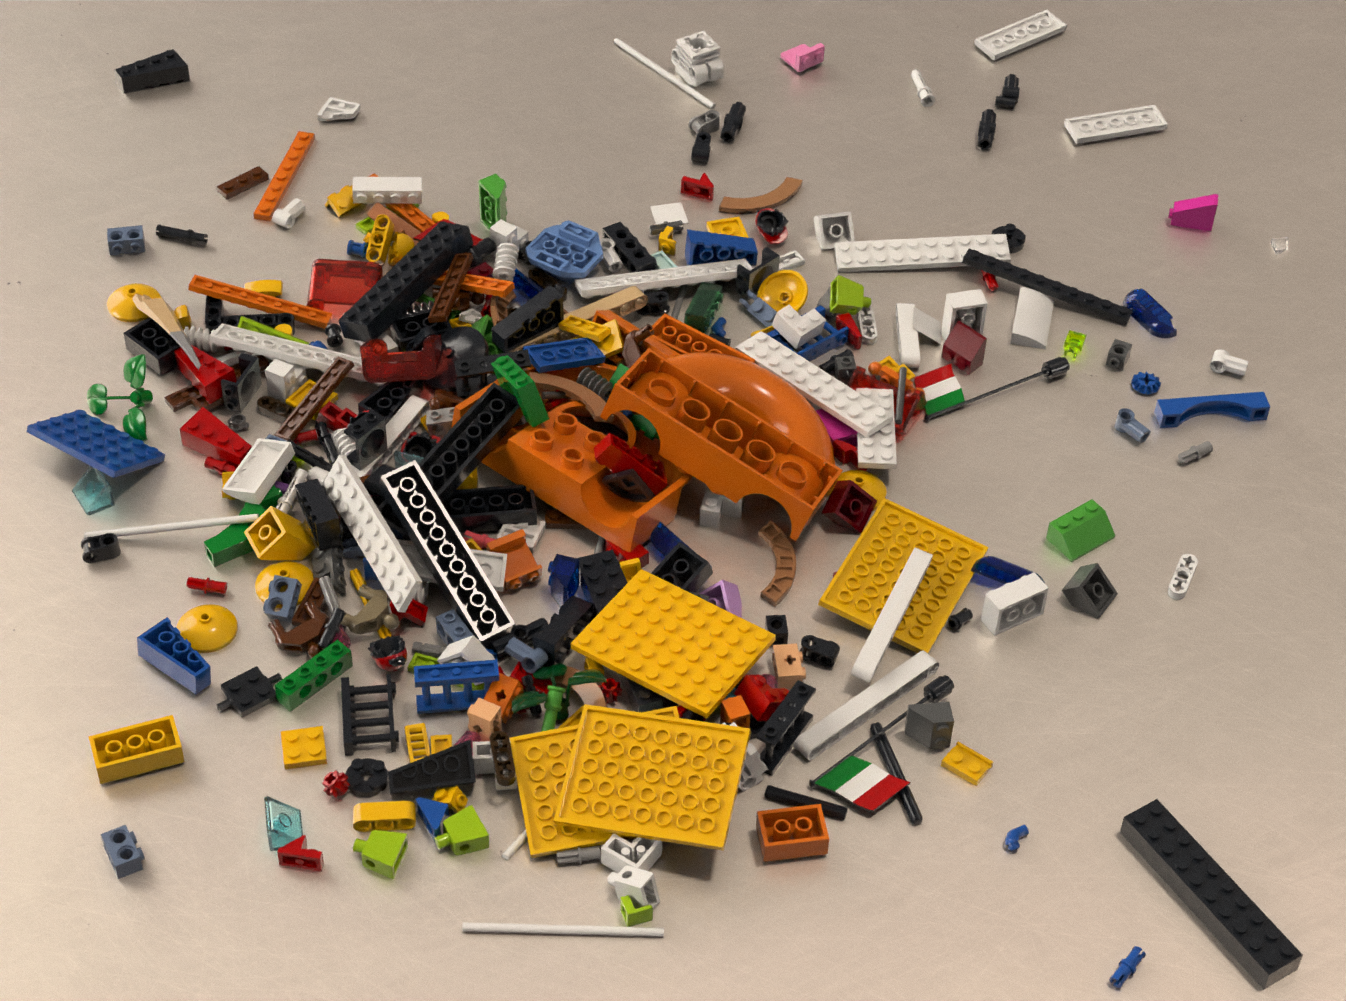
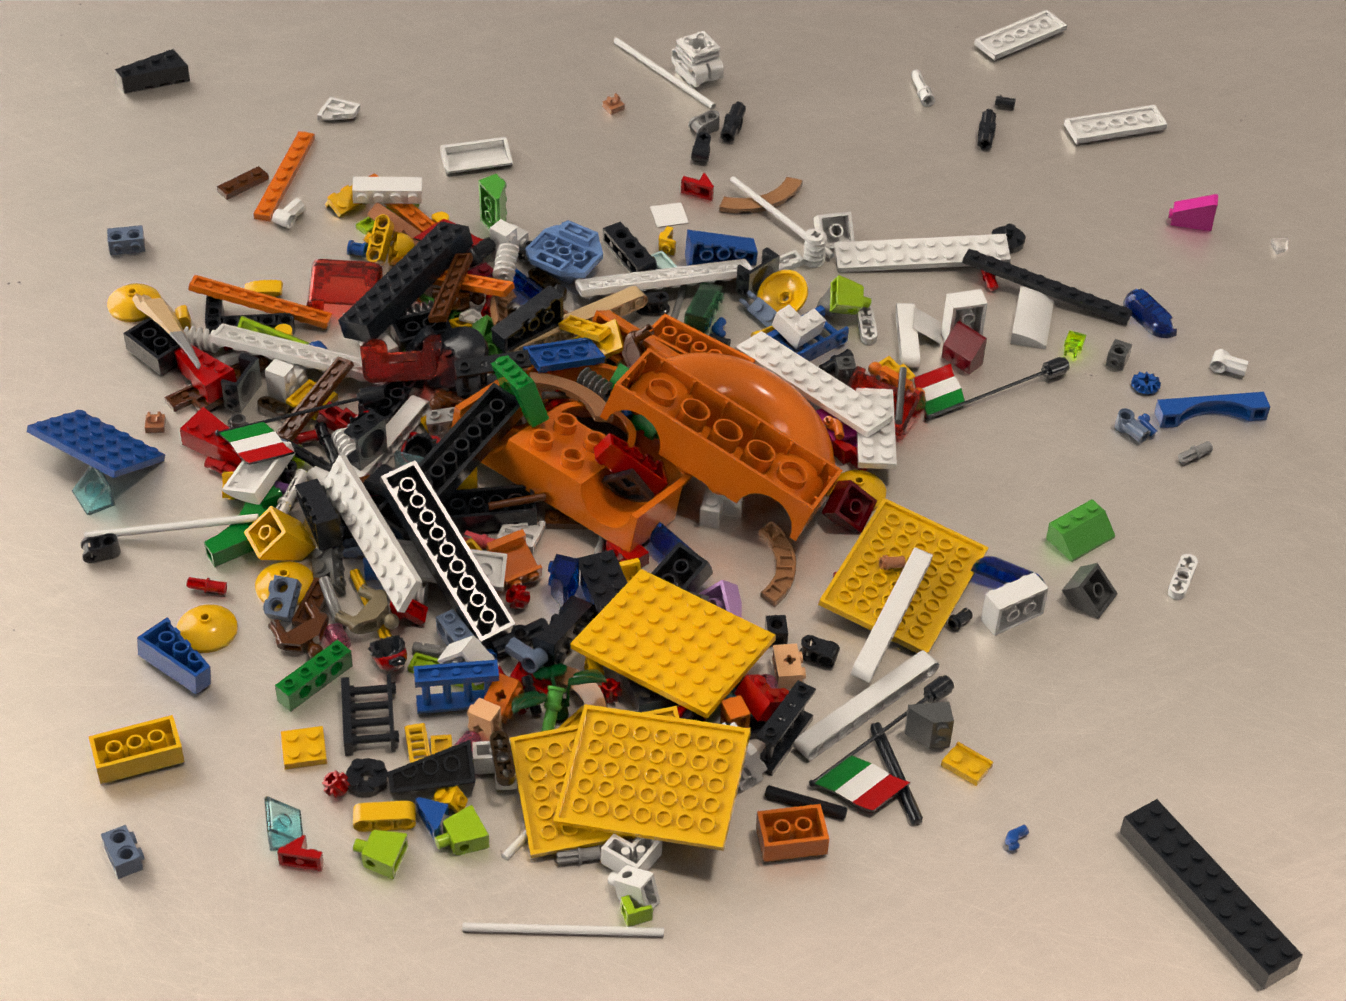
green plant [87,354,153,441] -> none
black pin [156,224,208,245] -> none
black plate [216,666,282,717] -> none
black pin [318,607,346,649] -> none
black bush [325,323,343,348] -> none
white piece [600,238,623,273] -> none
dark grey axle [649,220,683,235] -> none
yellow plate [706,217,749,238] -> none
black hair [755,208,788,245] -> none
bright pink bracket [780,43,825,72] -> none
red slope [835,313,862,350] -> none
black piece [1002,74,1020,102] -> none
blue pin [1109,946,1146,988] -> none
none -> nougat tile [145,411,166,433]
none -> flag [215,385,385,465]
none -> white slope [441,137,513,174]
none -> reddish brown bar [488,493,546,510]
none -> red gear [506,585,530,609]
none -> nougat tile [602,93,625,115]
none -> white piece [730,176,834,259]
none -> white piece [803,229,827,268]
none -> orange arm [823,416,844,440]
none -> nougat pin [879,555,905,571]
none -> blue arm [1137,413,1158,437]

